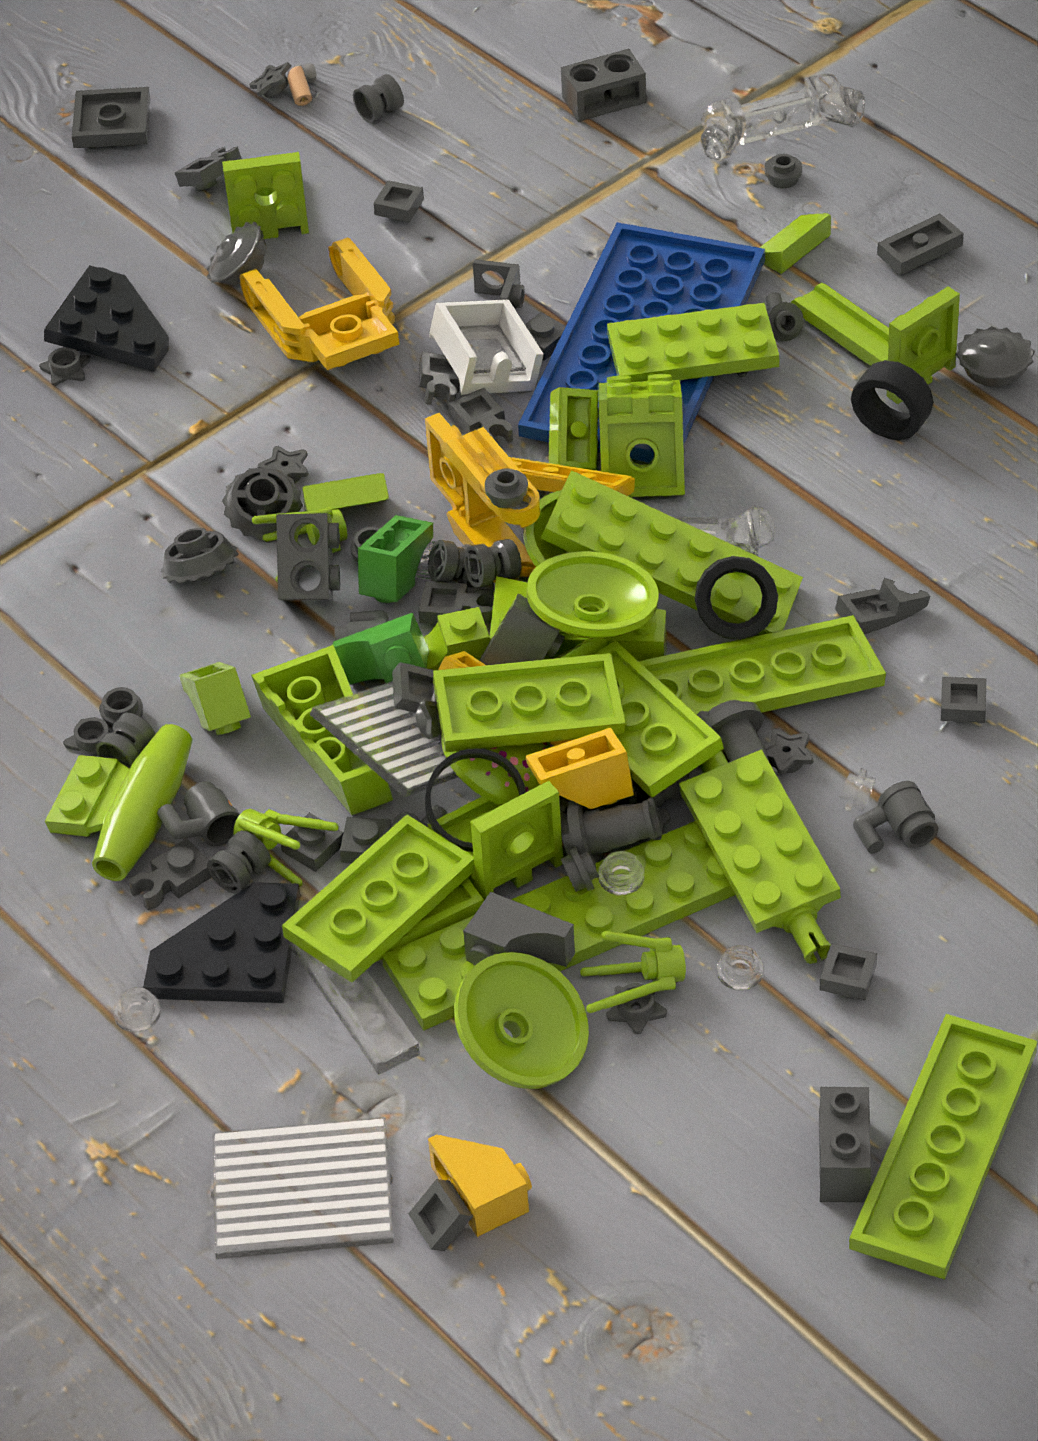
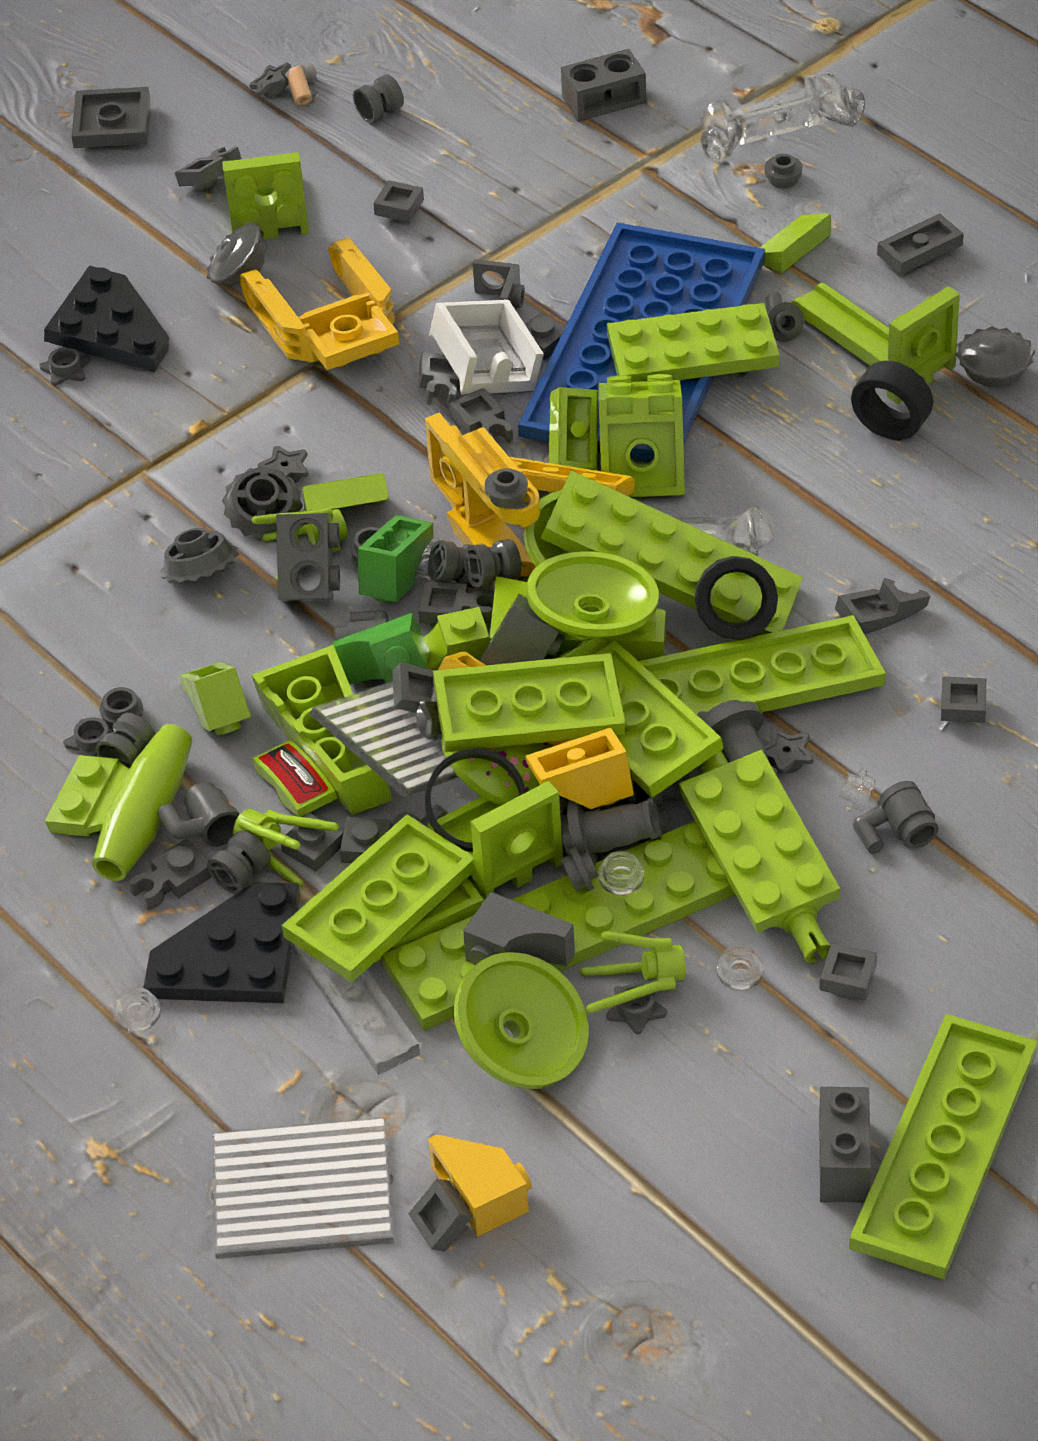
none -> slope [252,740,338,817]

